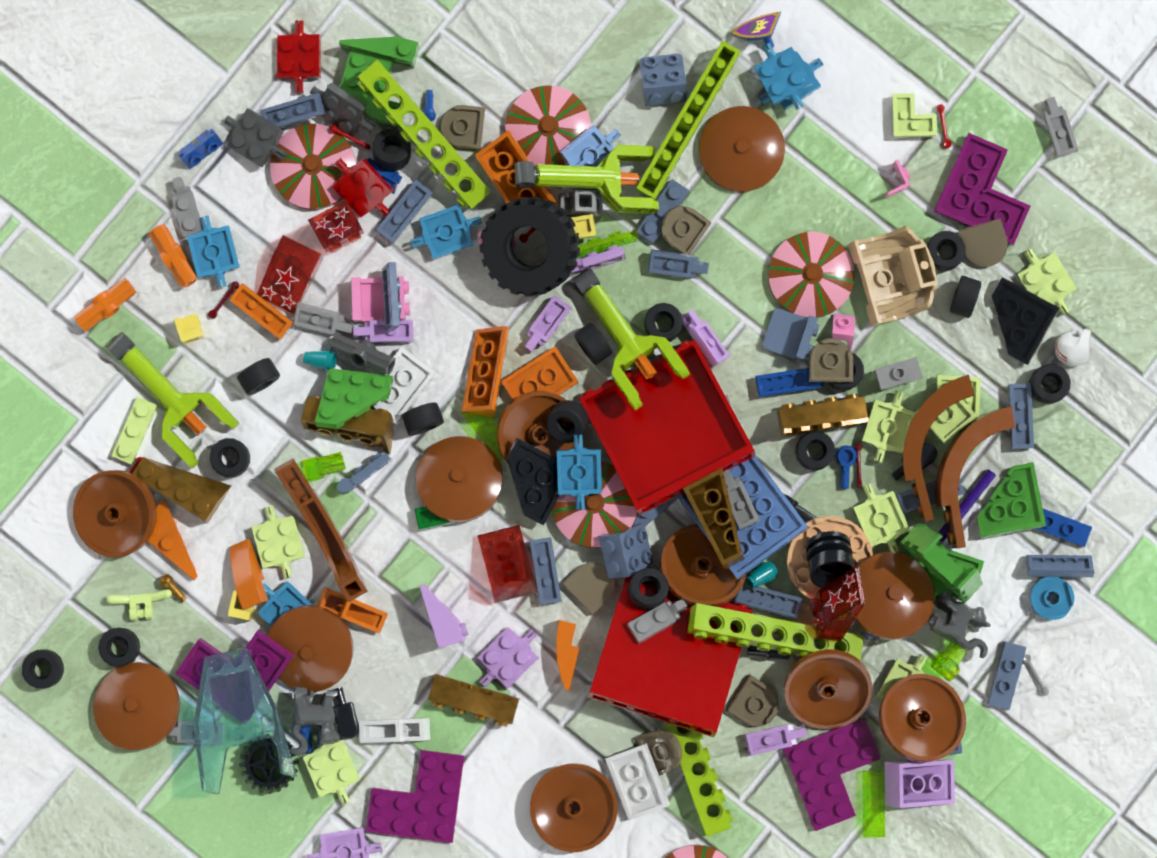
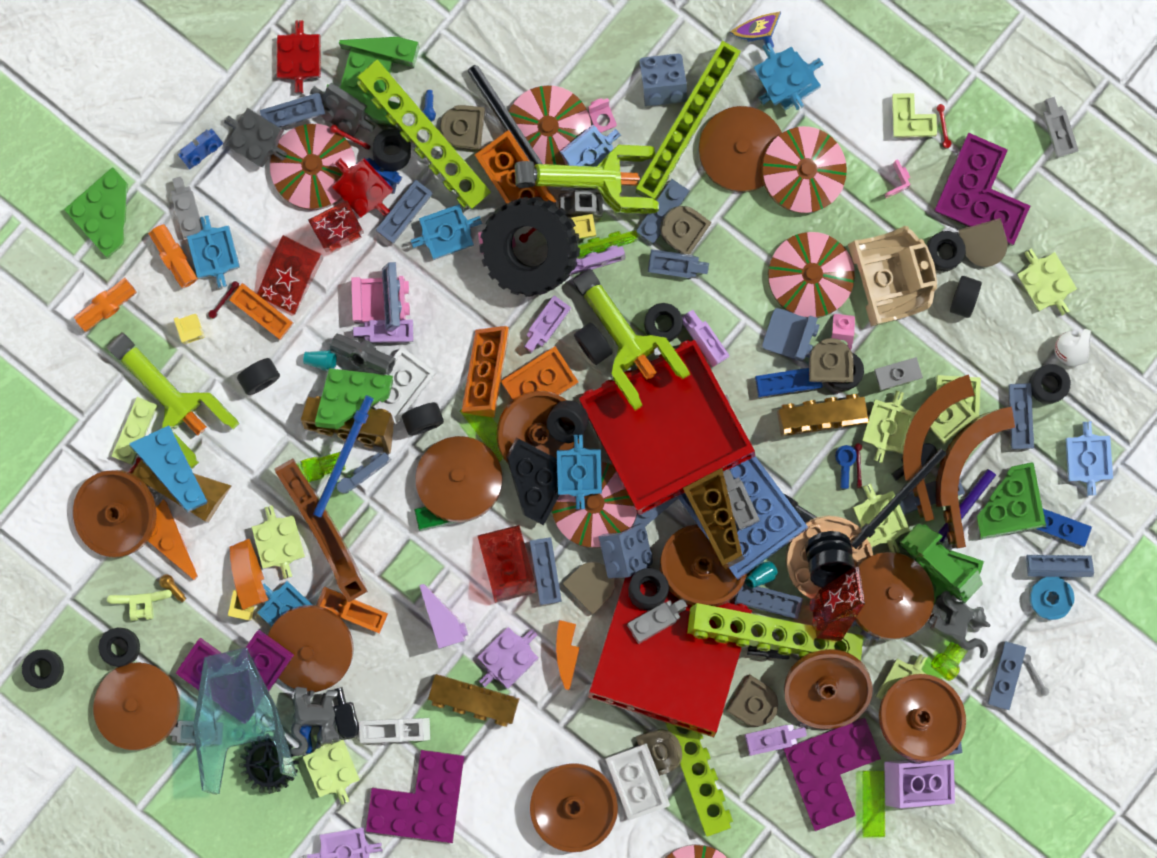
black tyre [210,438,250,478] -> none
light grey hinge [293,302,355,335] -> none
black tyre [795,431,835,471] -> none
black plate [992,277,1060,365] -> none
none -> bright green plate [64,167,128,258]
none -> dark azure wing [129,426,207,513]
none -> blue bar [313,395,374,517]
none -> black axle [468,65,543,166]
none -> bright pink bracket [588,98,617,133]
none -> dish [761,126,847,213]
none -> black bar [851,448,947,549]
none -> light blue plate [1065,421,1113,496]

